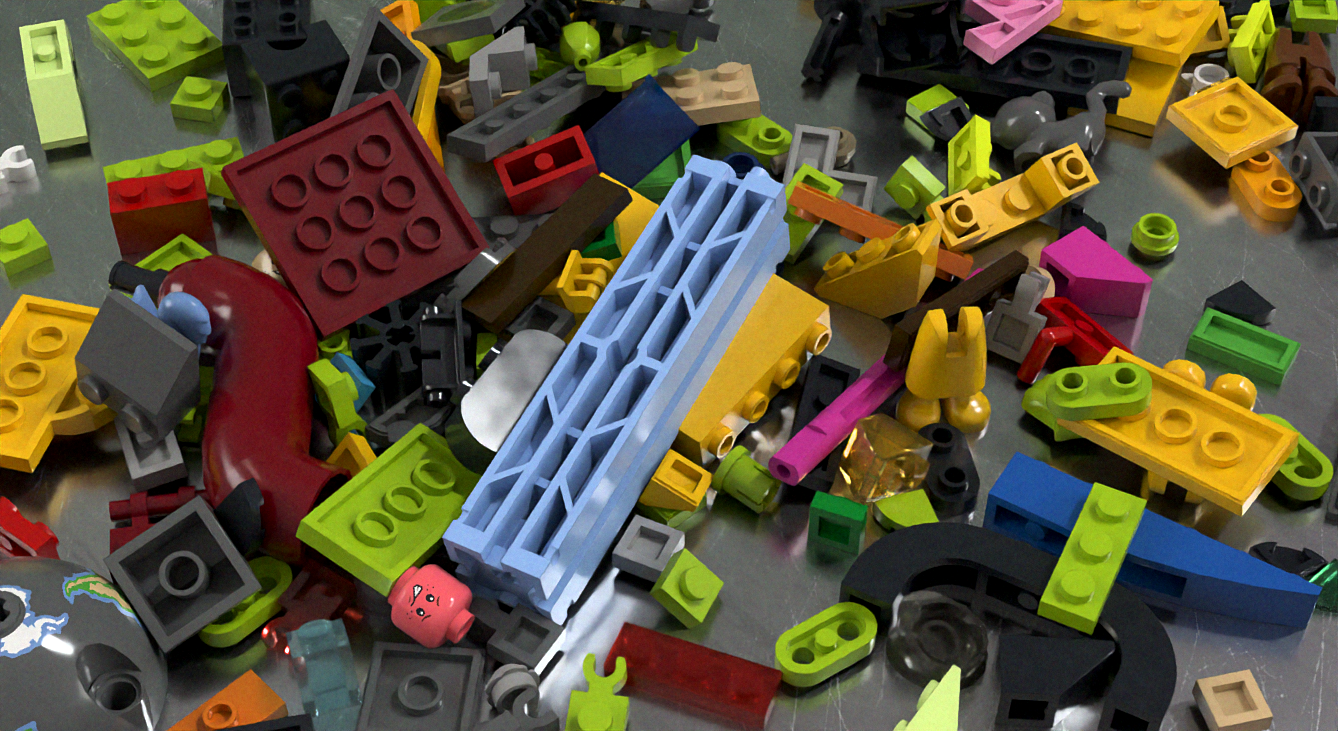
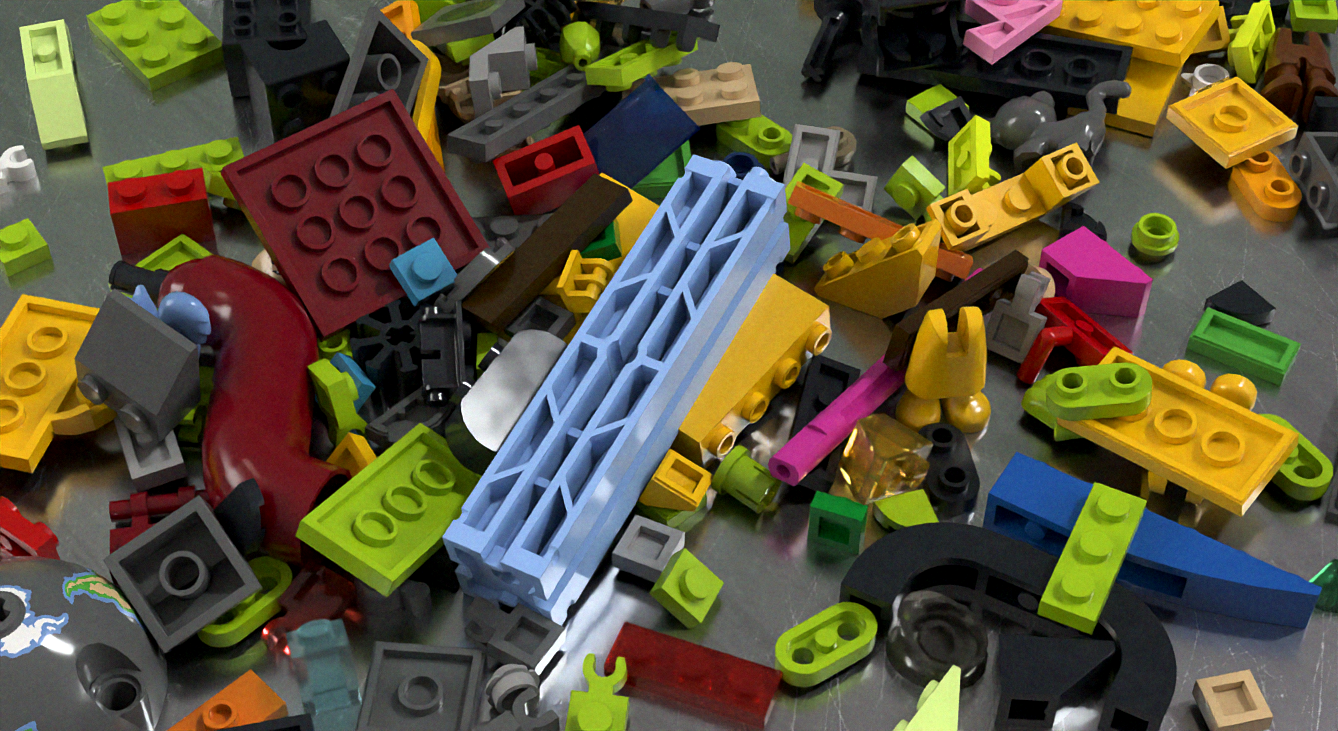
lime plate [170,76,230,123] -> none
coral head [387,564,475,649] -> none
black tile [1248,542,1328,582] -> none
none -> dark azure plate [389,238,457,307]

